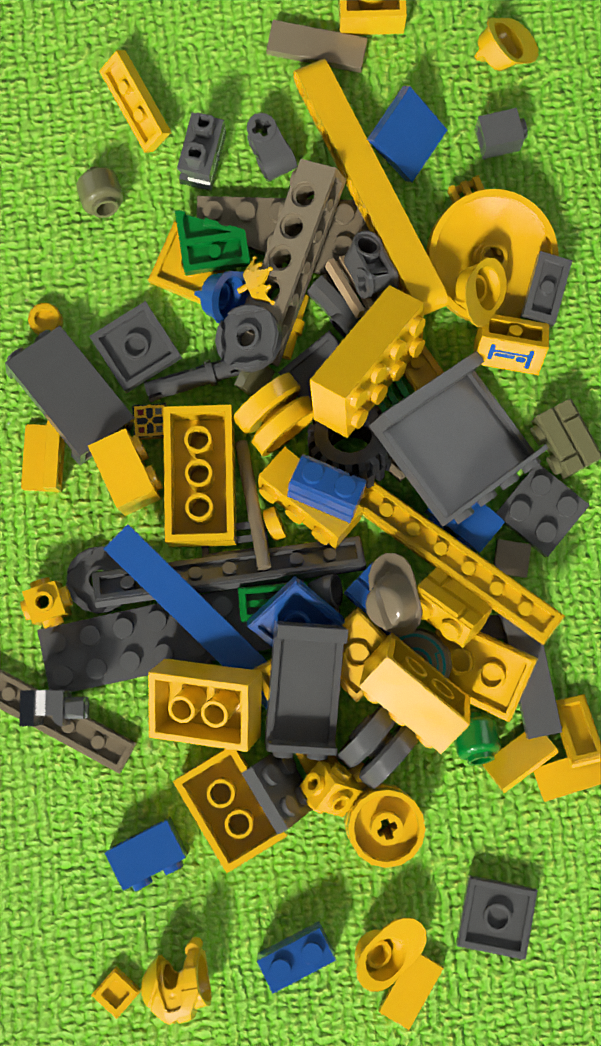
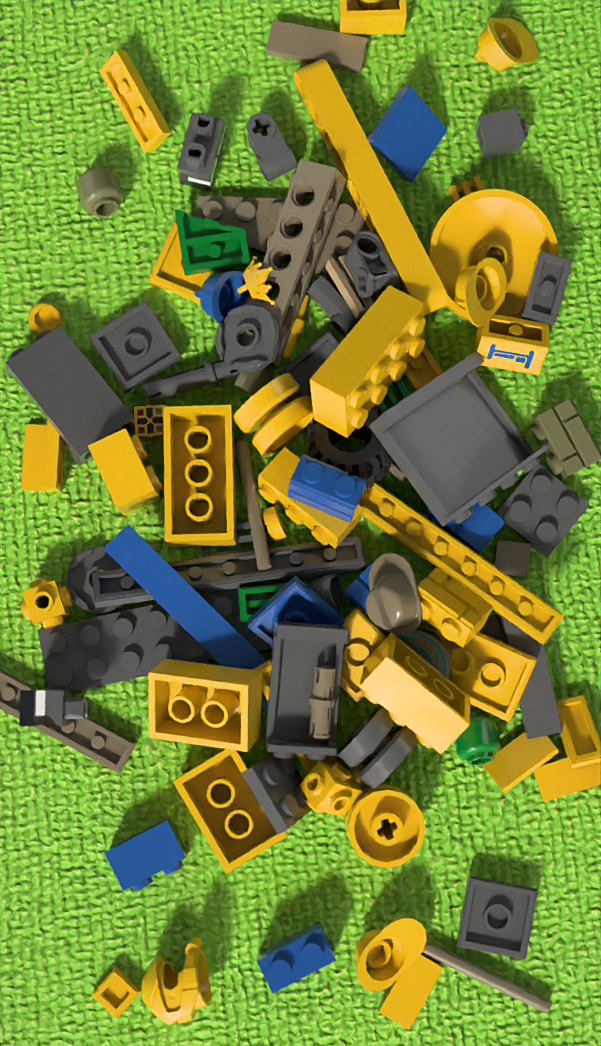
none -> dark tan pin [308,665,337,739]
none -> dark tan bar [421,941,552,1014]

